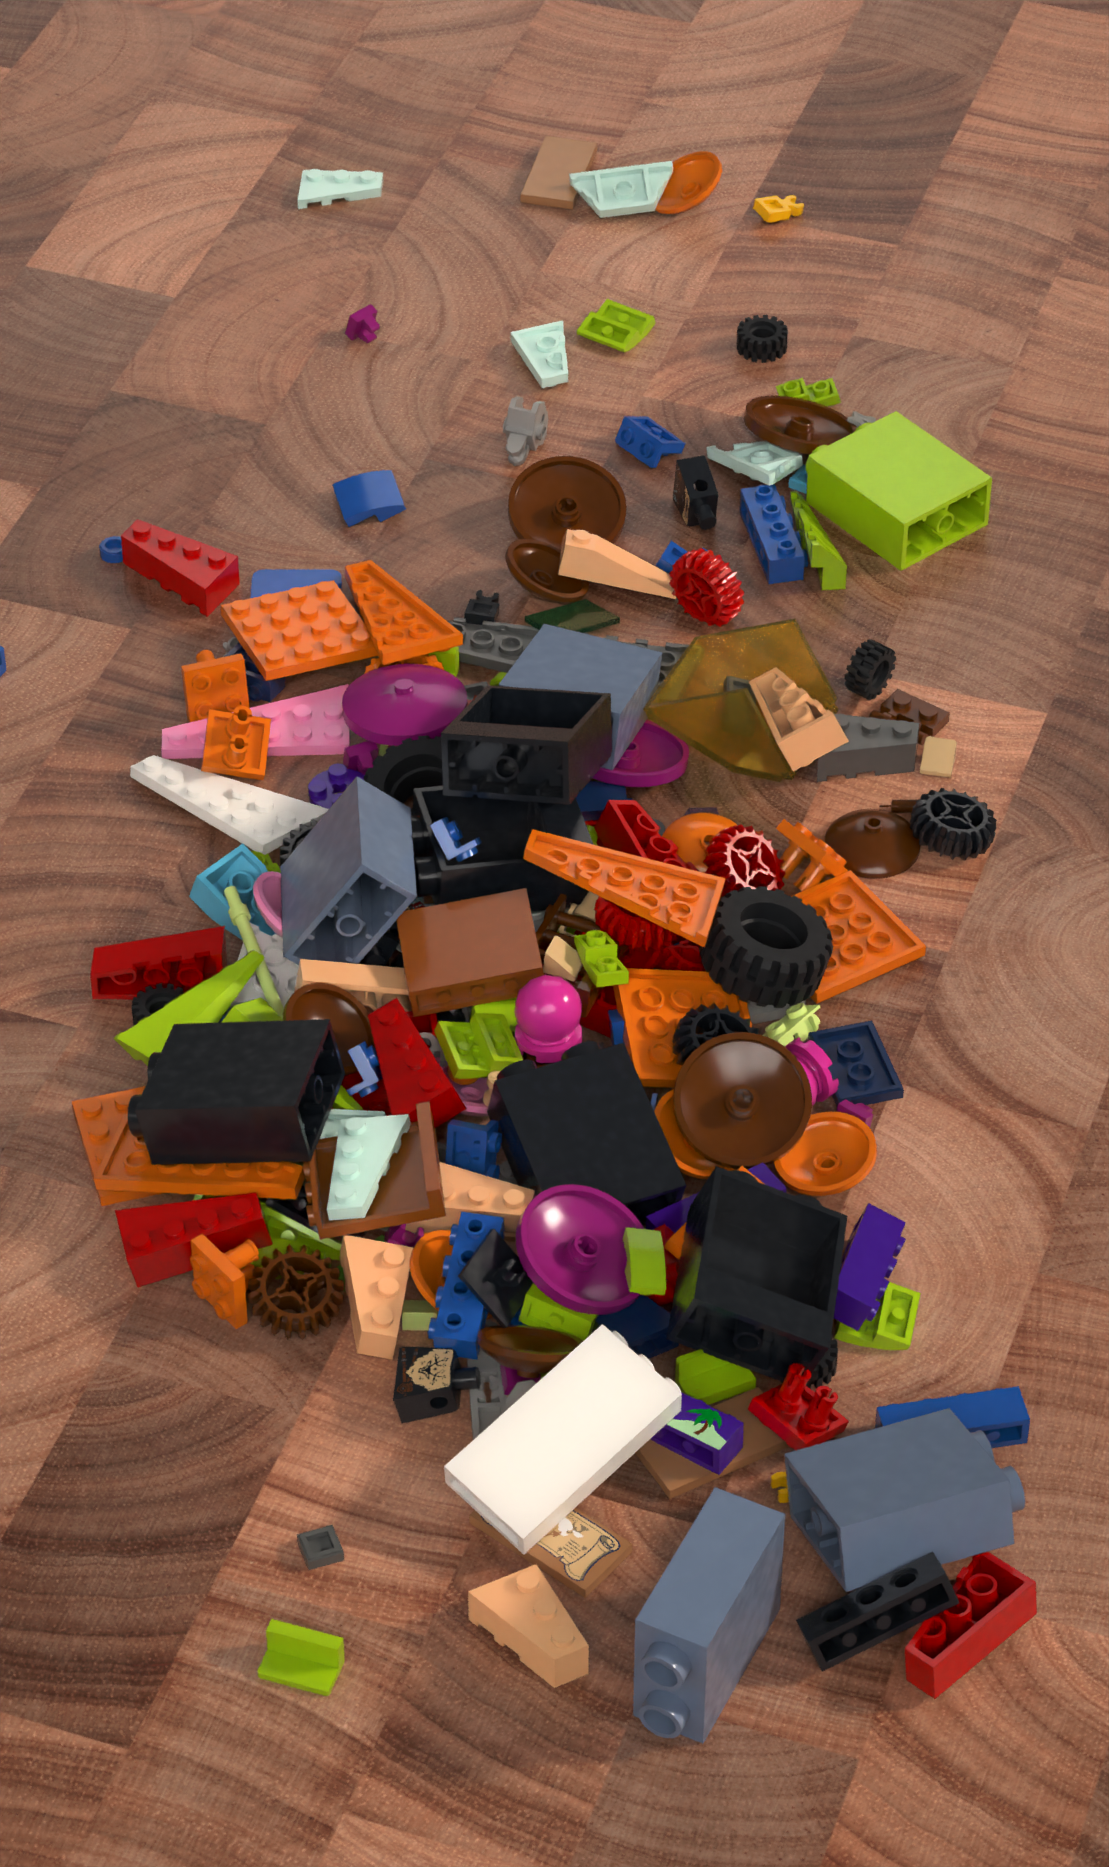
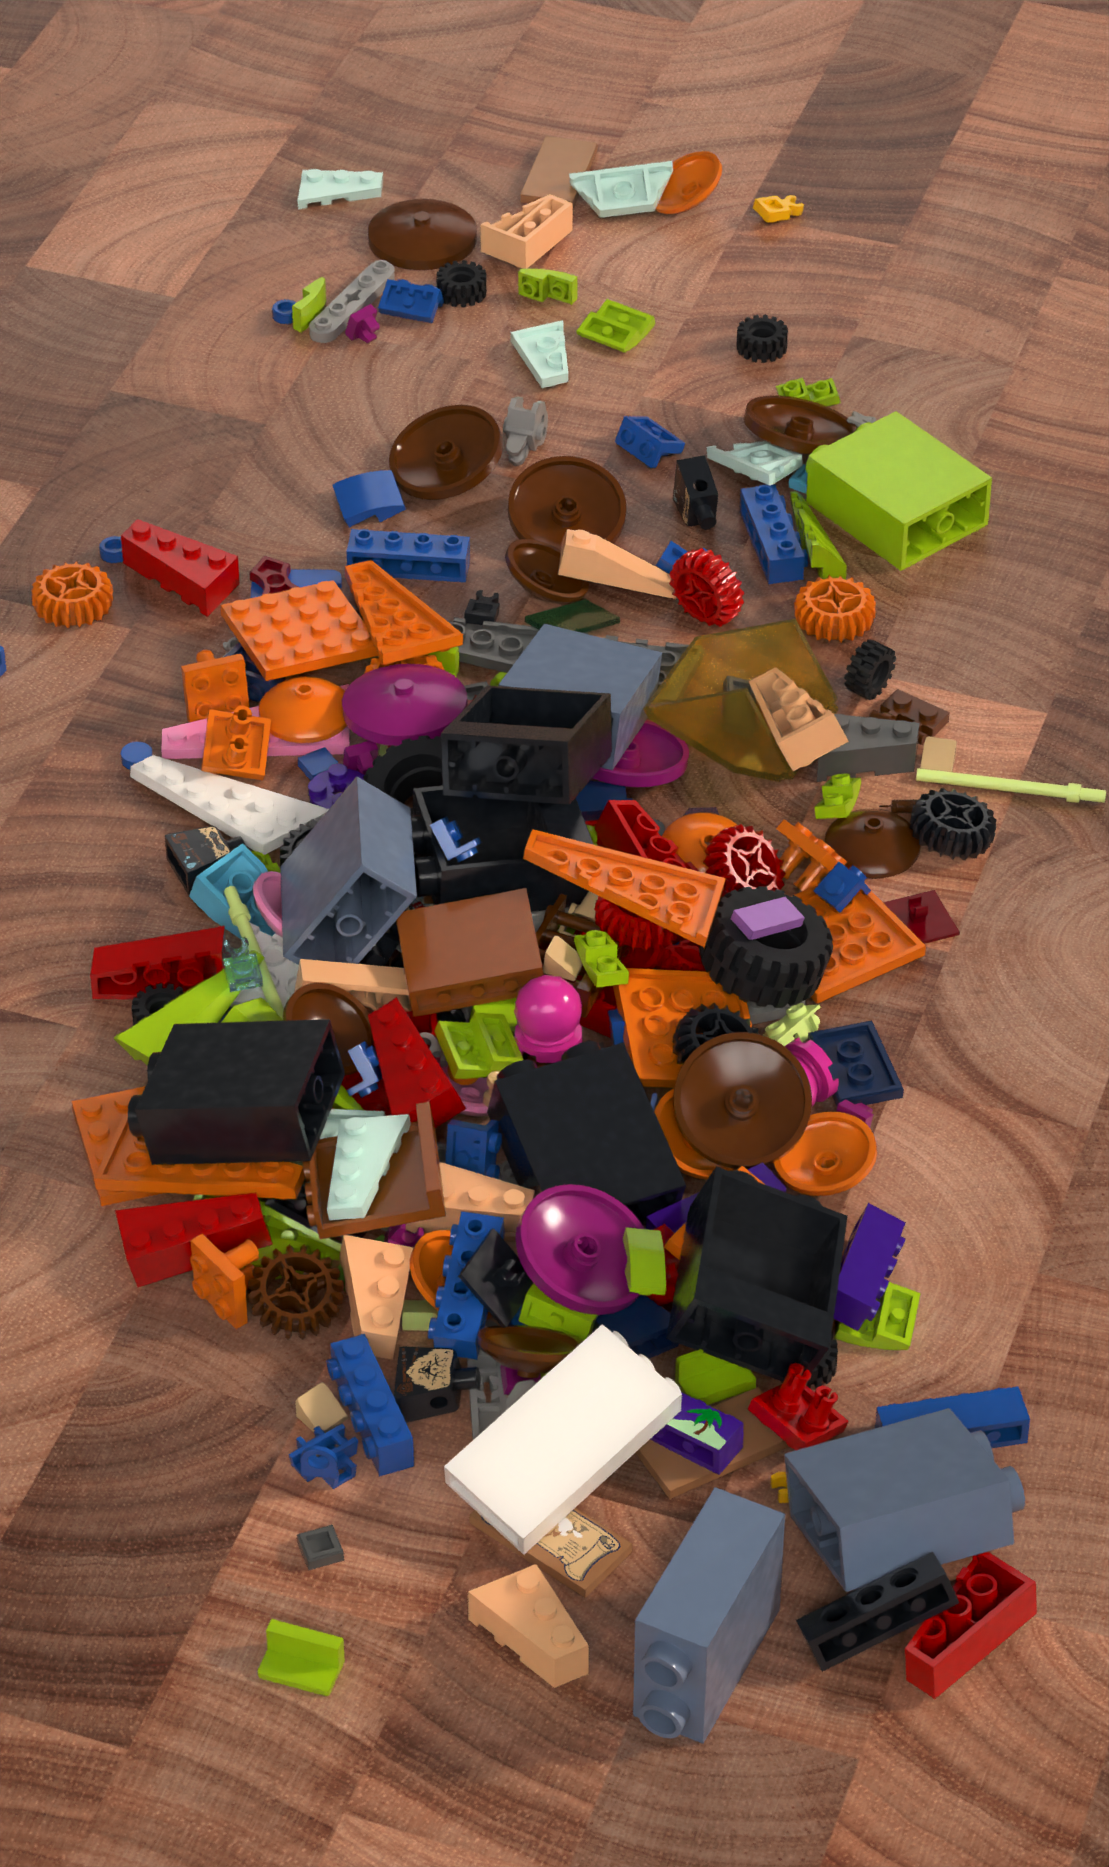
none -> orange gear [31,561,113,629]
none -> blue tile [121,742,153,770]
none -> torso [165,826,245,895]
none -> clear light blue plate [223,937,263,992]
none -> dark red tile [249,556,299,596]
none -> orange dish [259,677,347,743]
none -> blue tile [272,299,297,324]
none -> blue piece [289,1424,358,1489]
none -> lime slope [292,277,326,333]
none -> tan slope [296,1382,348,1433]
none -> blue tile [298,747,338,781]
none -> light grey piece [309,260,395,343]
none -> blue brick [326,1334,414,1477]
none -> blue brick [346,529,470,583]
none -> reddish brown dish [368,199,477,270]
none -> blue bracket [378,279,444,323]
none -> reddish brown dish [389,405,503,500]
none -> black tyre [436,260,487,307]
none -> light nougat wedge [481,195,572,269]
none -> lime slope [518,268,578,305]
none -> medium lavender tile [731,897,805,940]
none -> orange gear [794,575,876,643]
none -> lime slope [814,773,861,819]
none -> blue bracket [814,862,871,913]
none -> dark red piece [883,890,960,944]
none -> yellowish green bar [916,768,1106,803]

